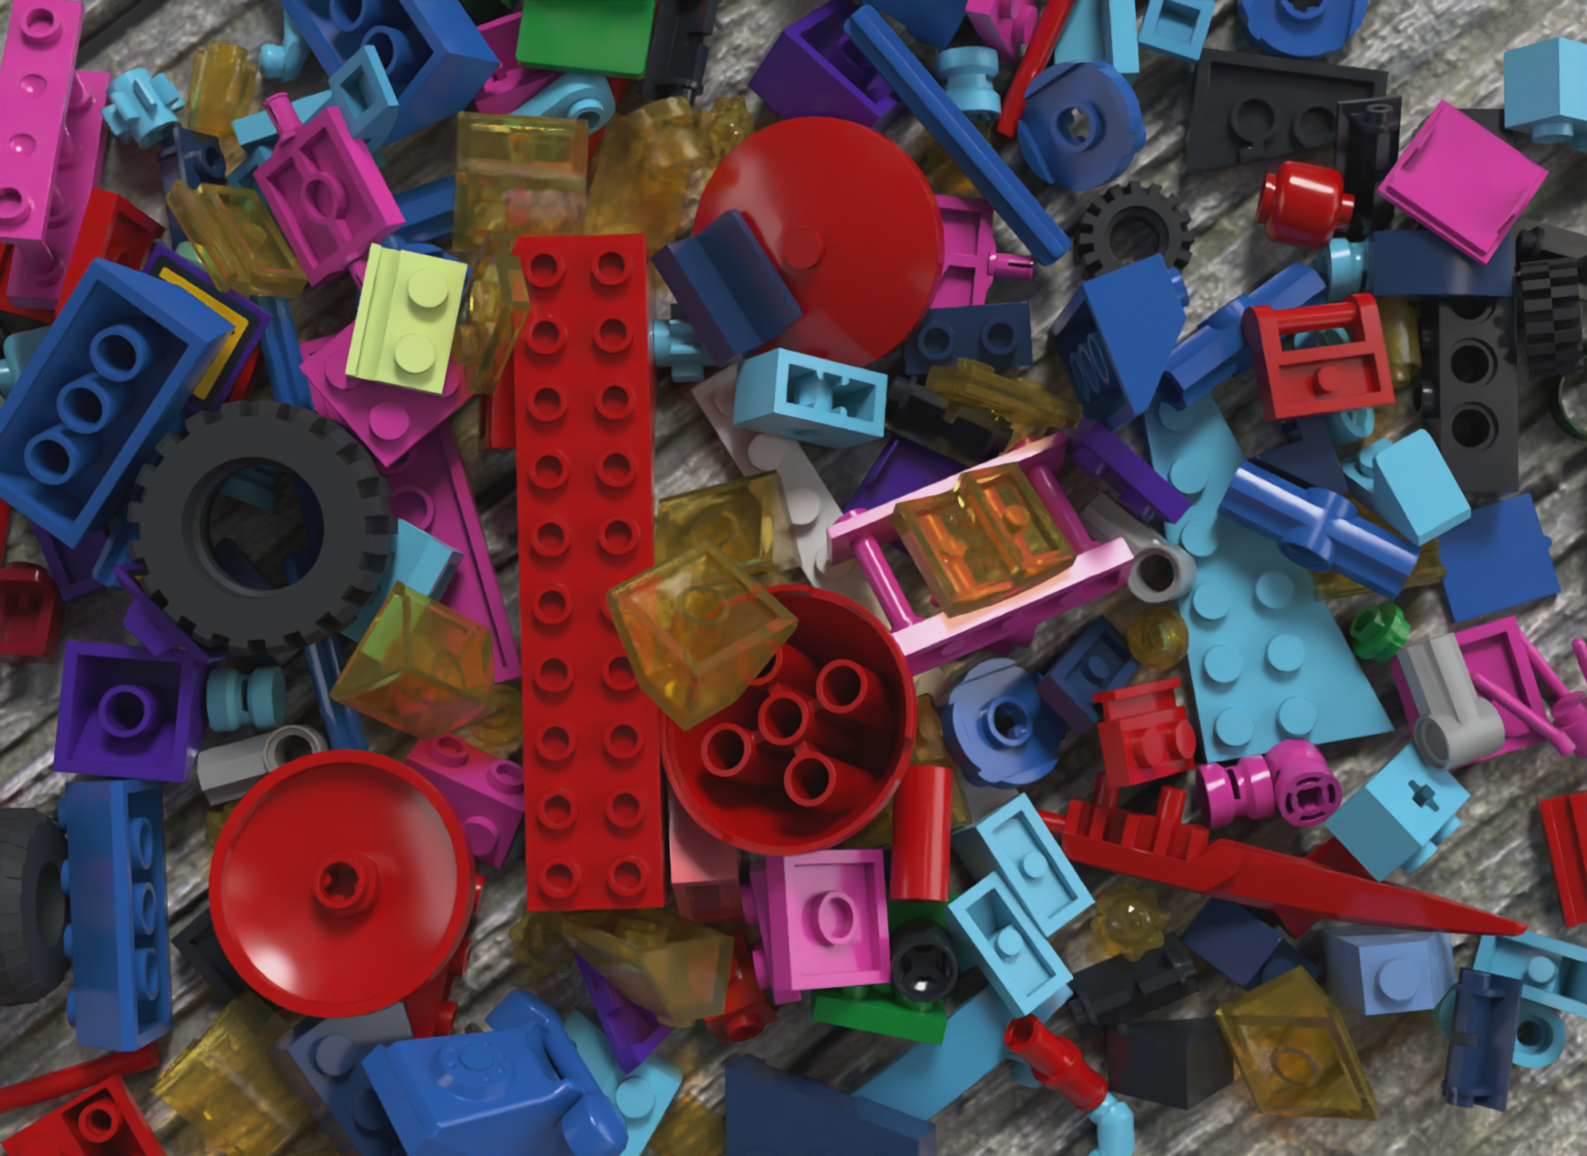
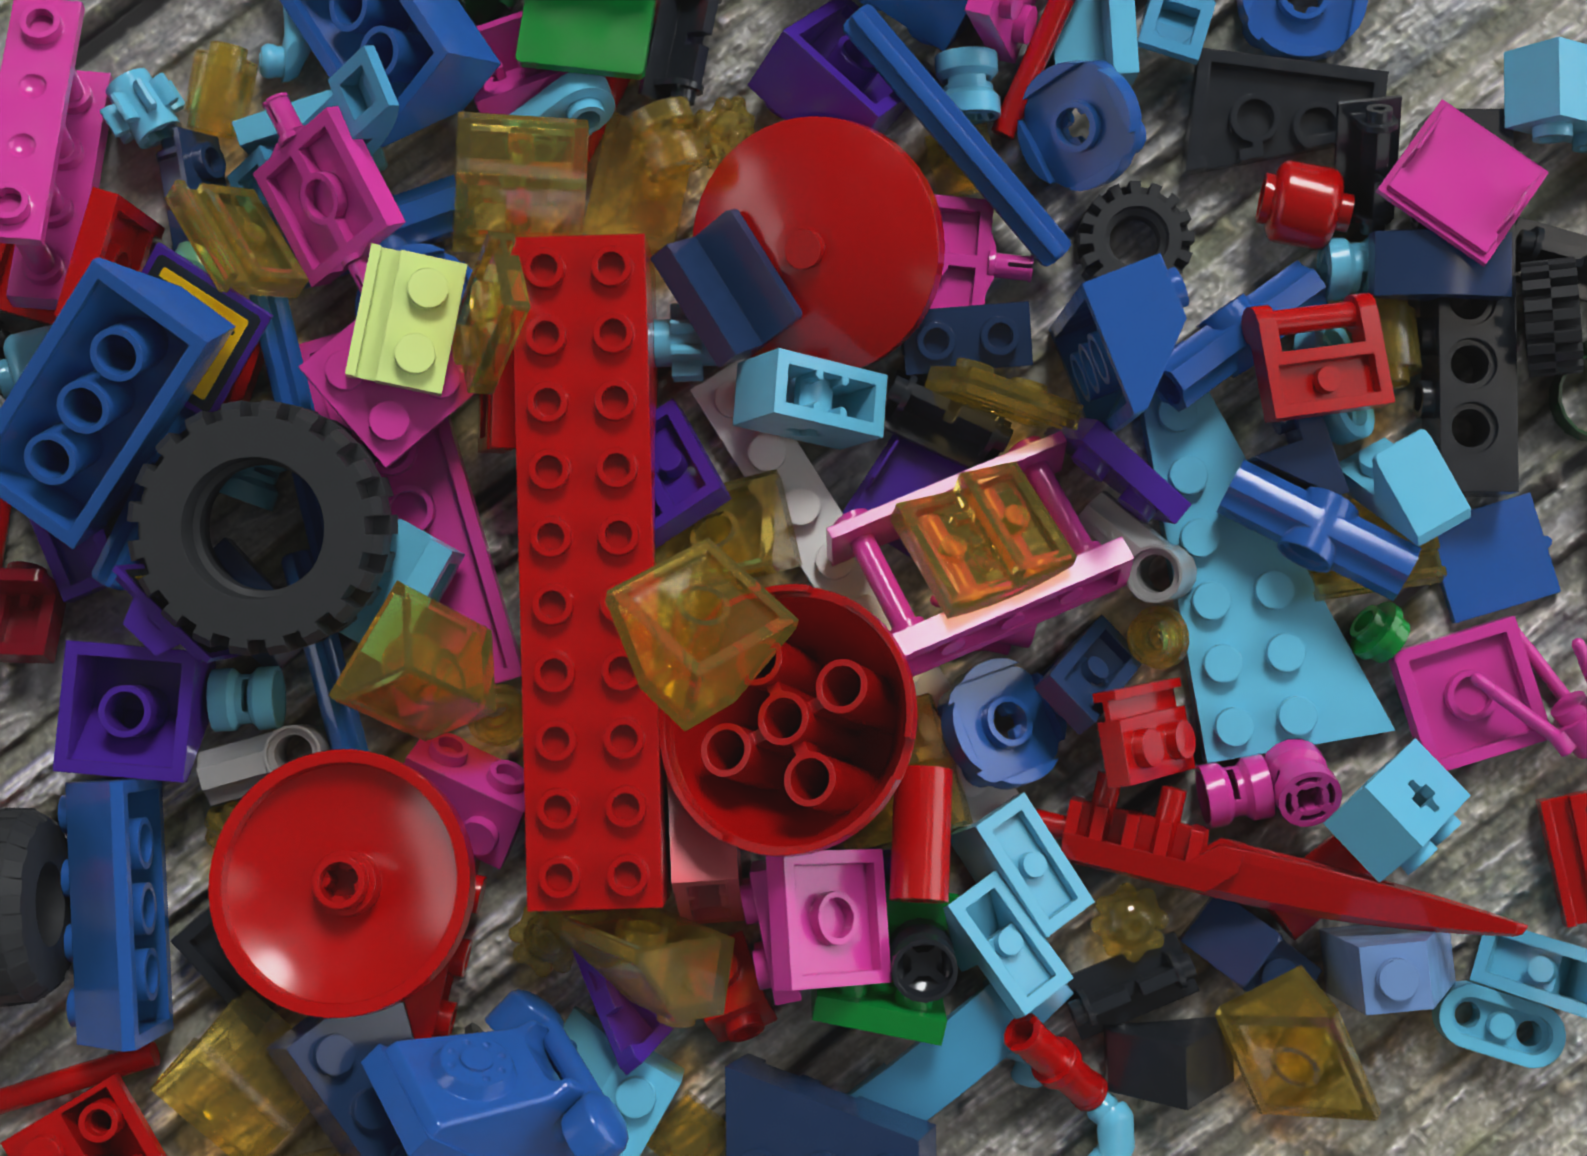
light grey piece [1396,632,1505,772] -> none
dark blue hinge [1441,967,1524,1112] -> none
none -> dark purple wing [654,398,732,549]

